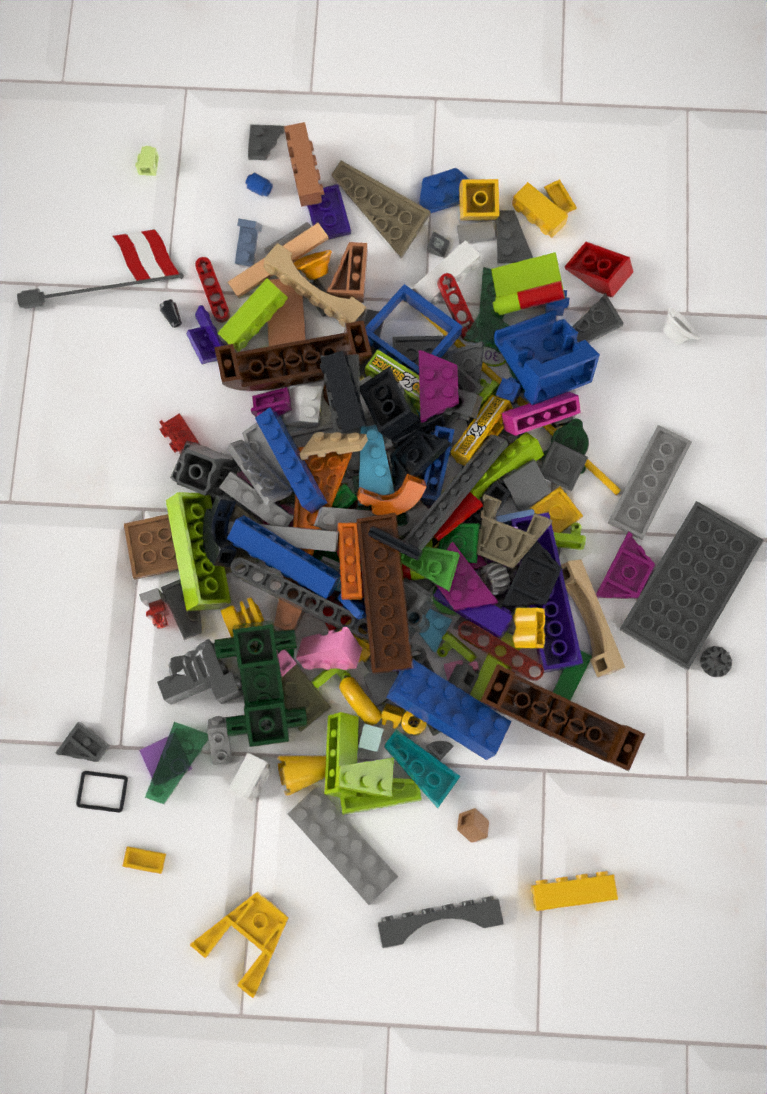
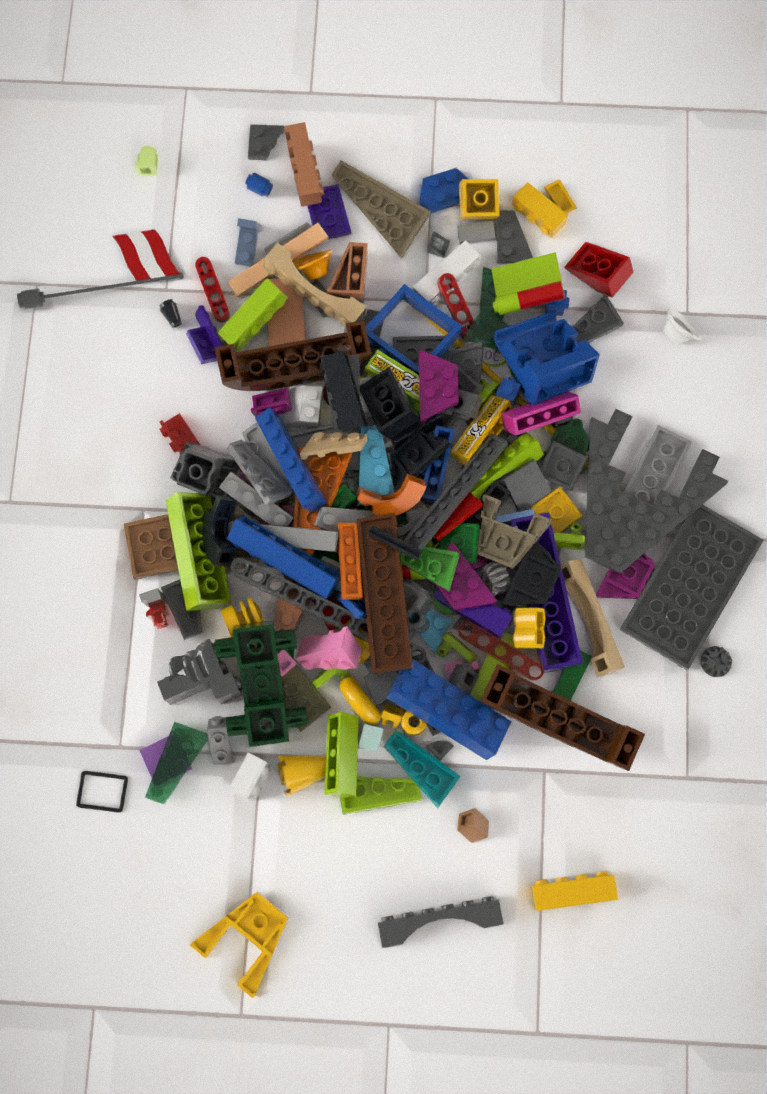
dark grey wing [55,722,110,762] -> none
yellow tile [122,846,166,874] -> none
light grey plate [288,787,398,905] -> none
lime wing [335,757,394,798] -> none
none -> dark grey wing [585,409,728,574]

